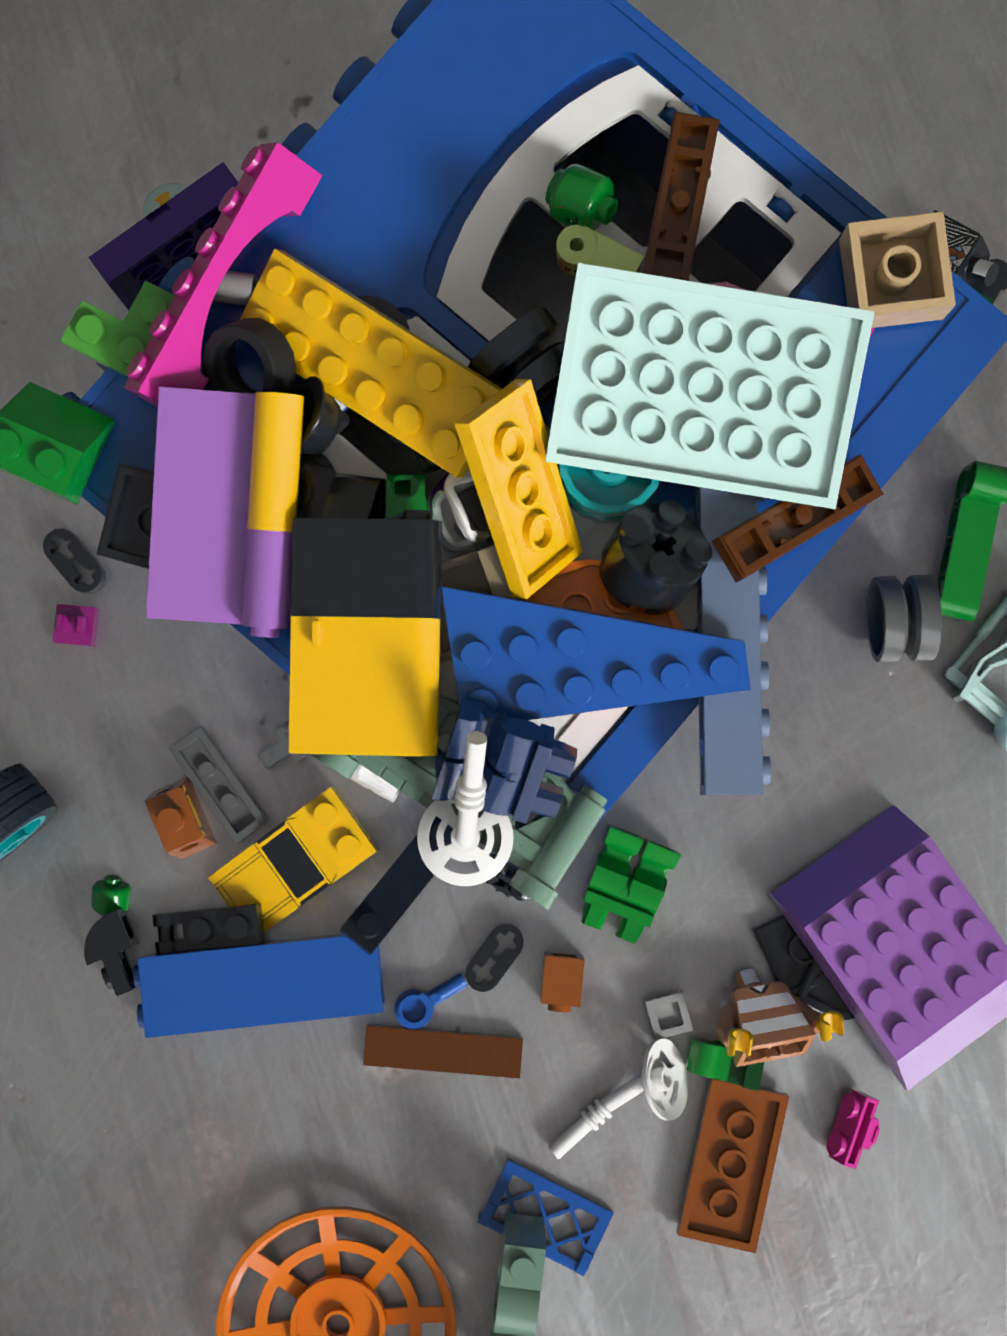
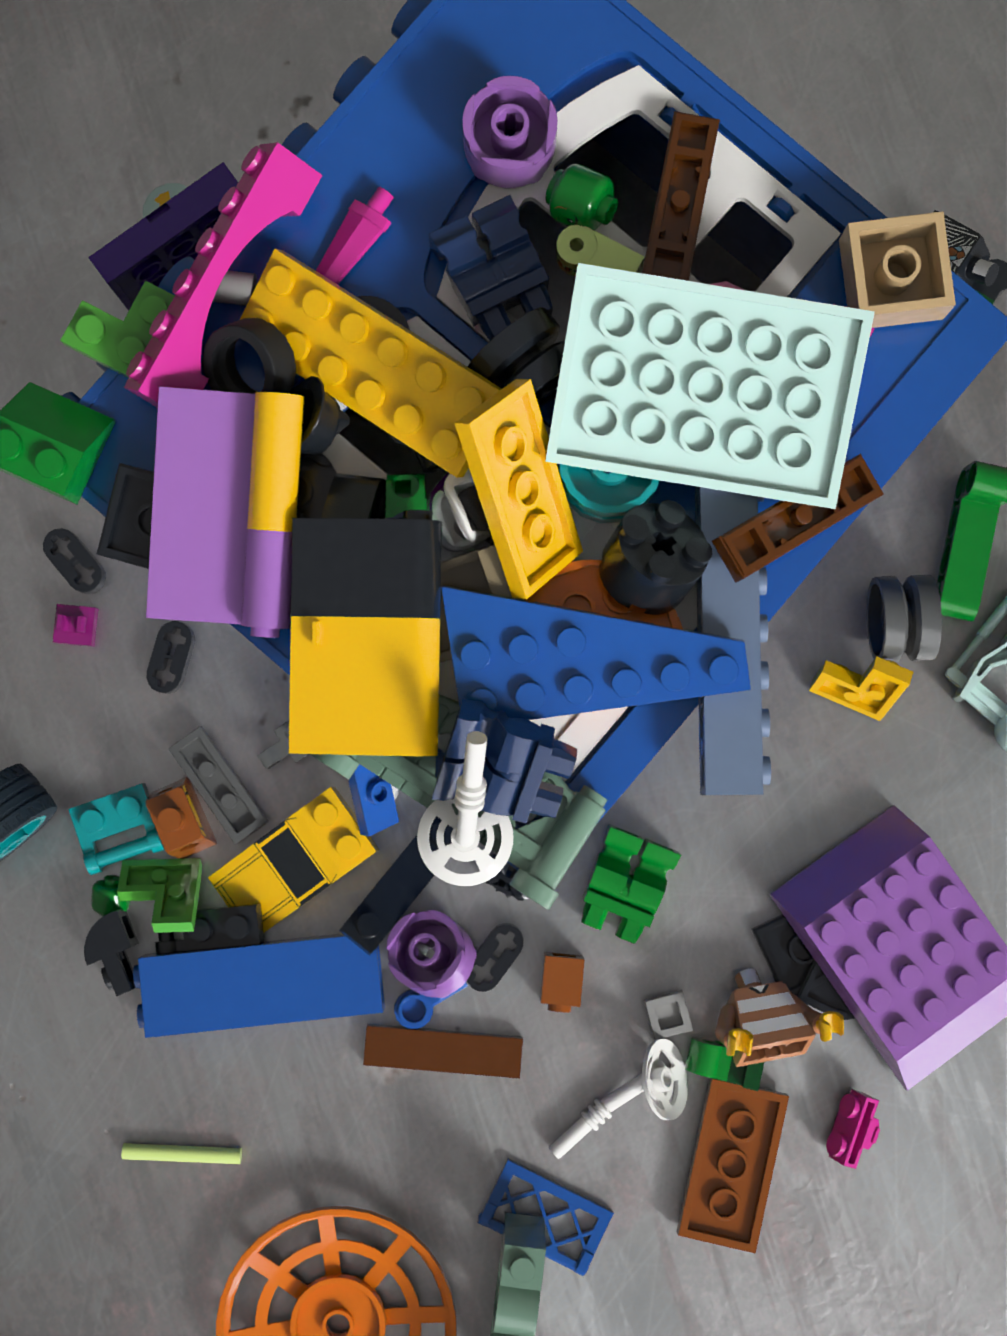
none -> teal plate [68,783,165,875]
none -> bright green plate [117,858,203,933]
none -> yellowish green bar [121,1143,242,1164]
none -> black beam [146,621,195,694]
none -> dark pink bar [316,187,394,285]
none -> blue plate [348,764,399,837]
none -> medium lavender brick [386,910,476,998]
none -> dark blue hips [429,195,553,341]
none -> medium lavender brick [463,76,558,188]
none -> yellow plate [809,656,913,721]

